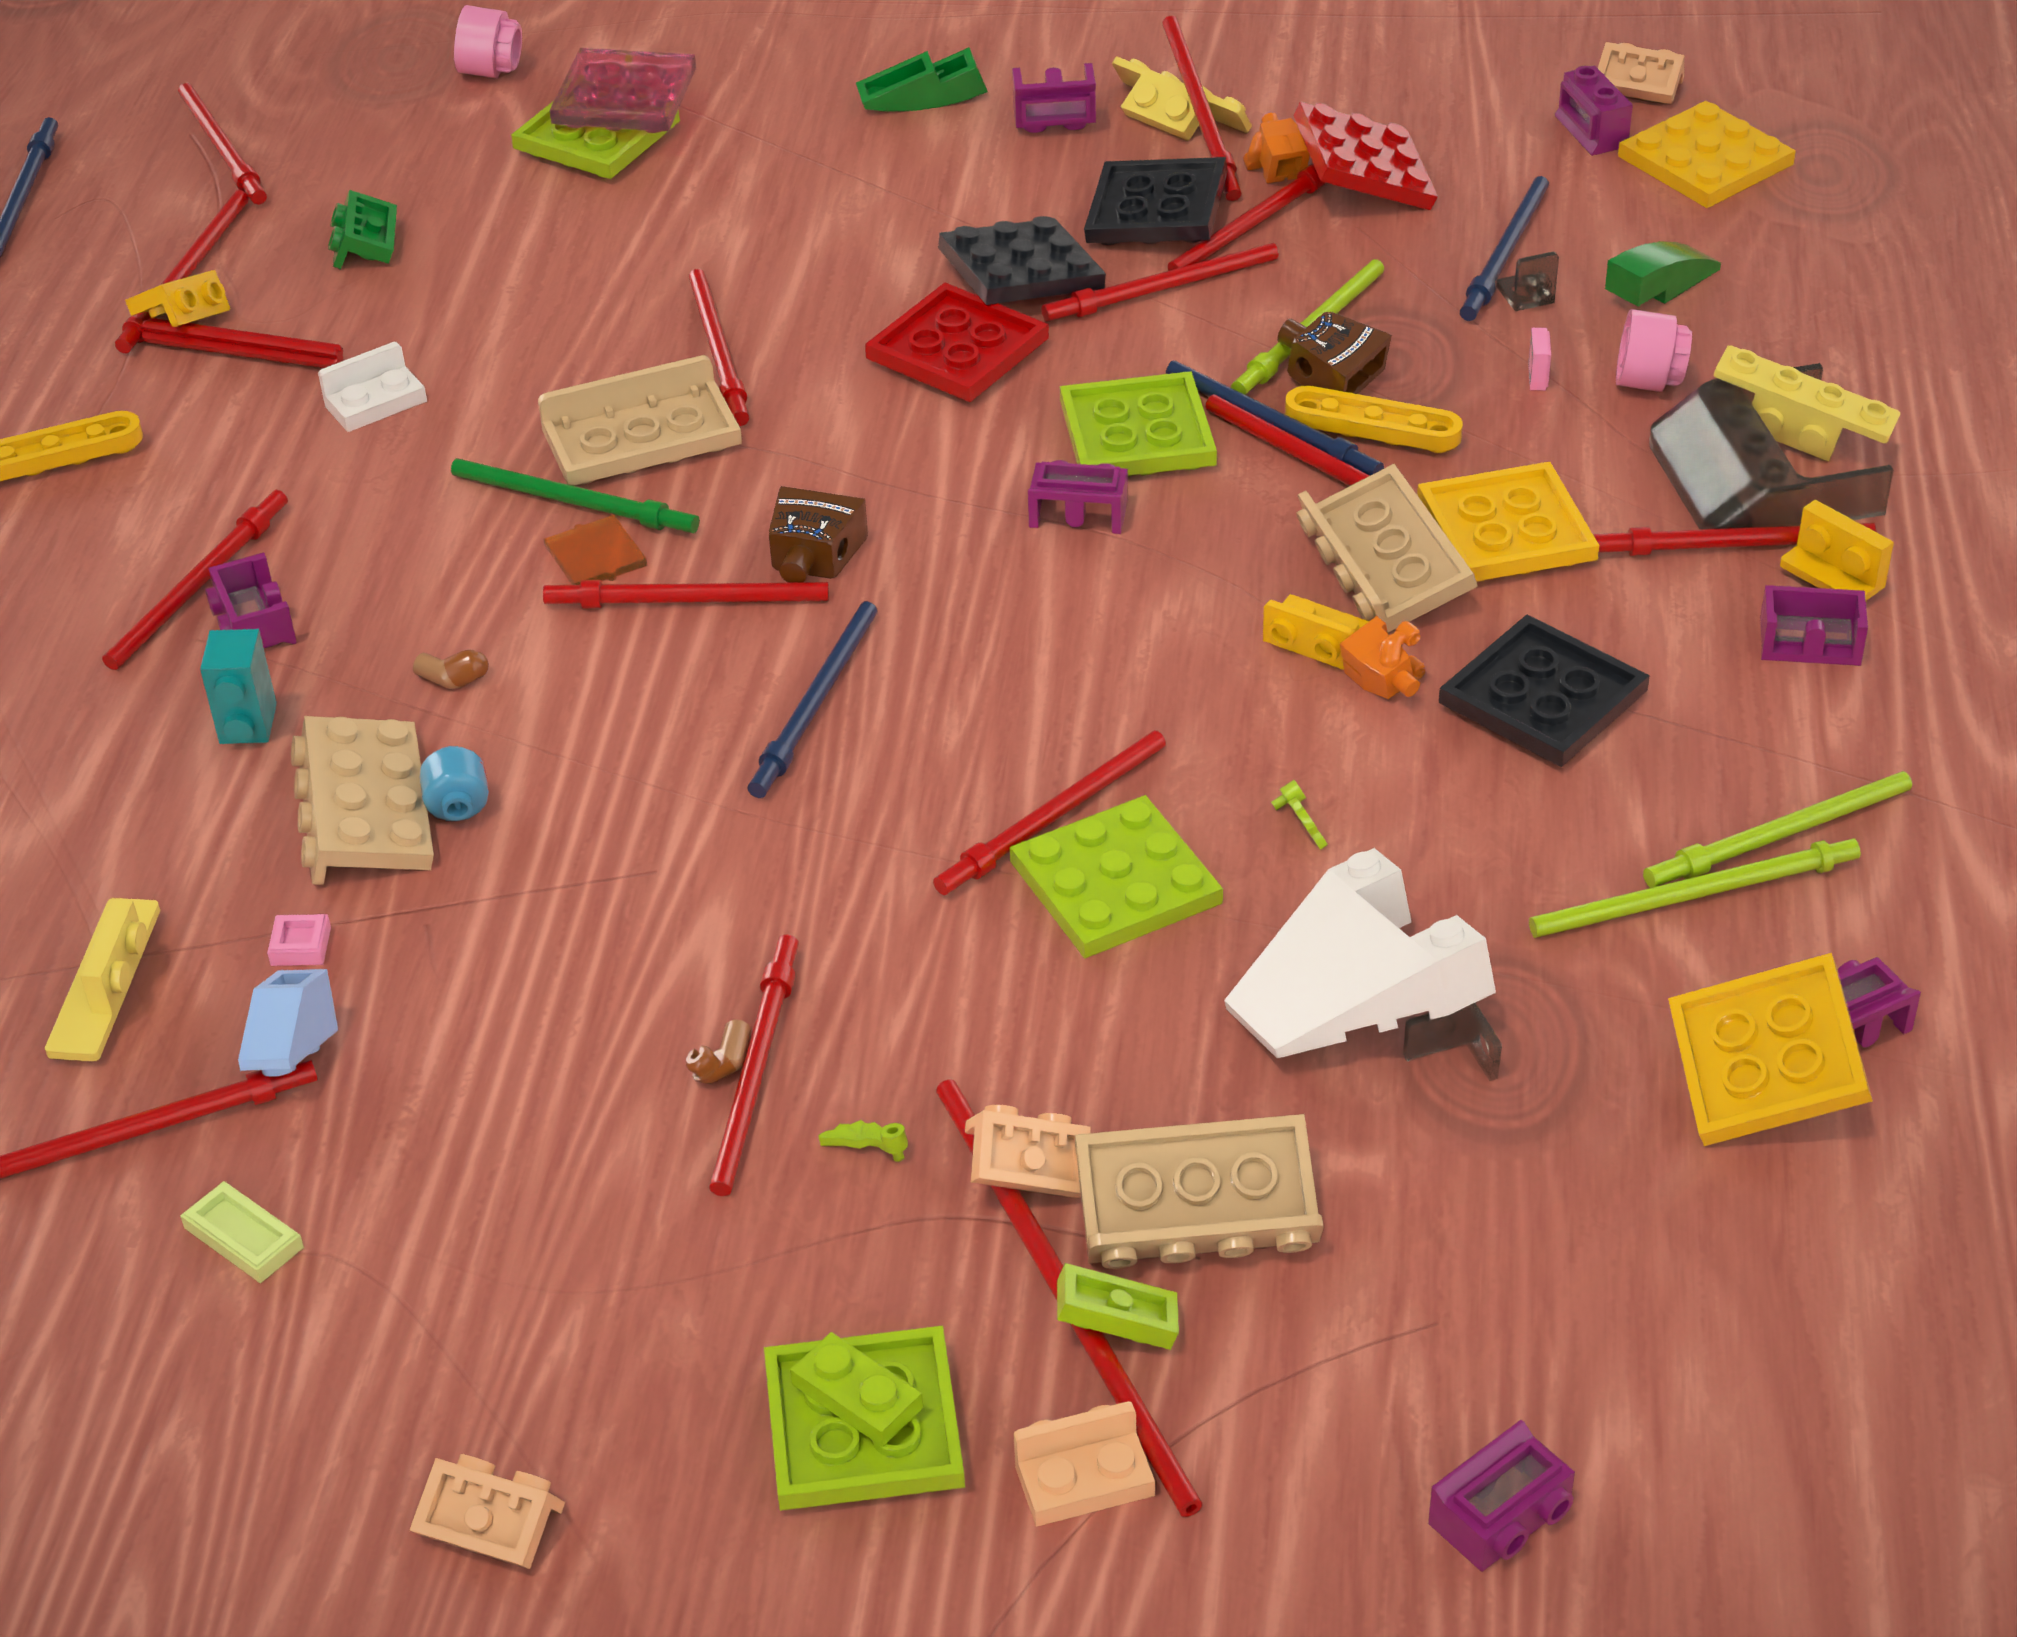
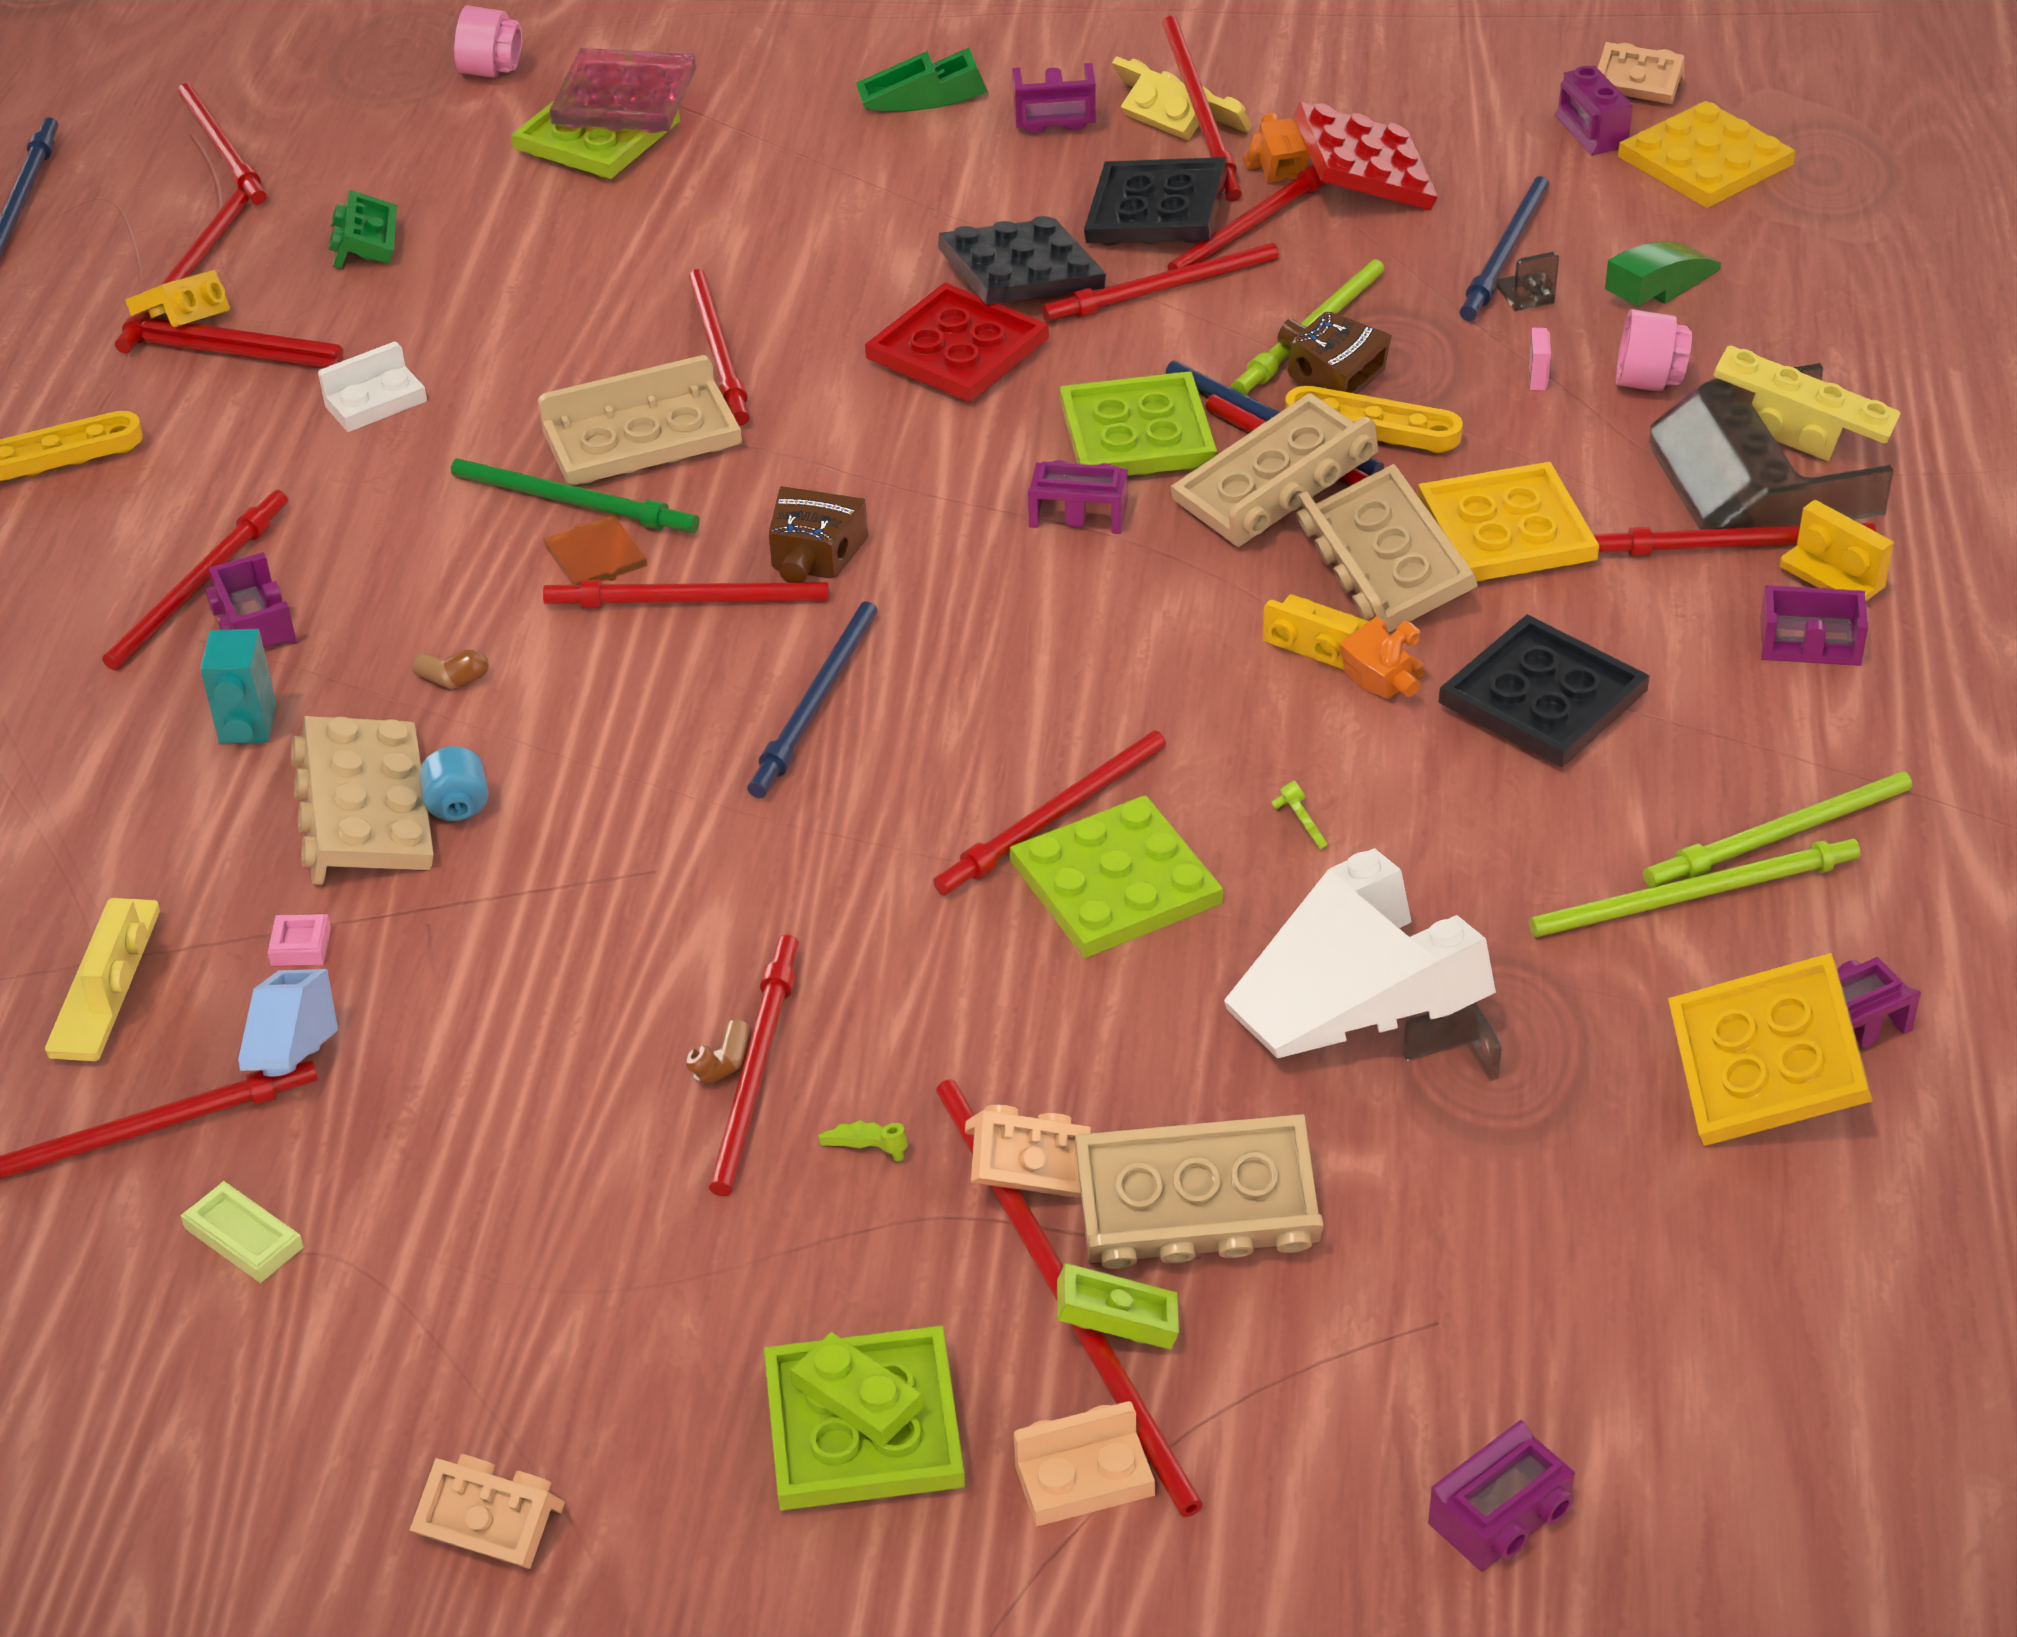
none -> tan bracket [1171,393,1378,548]

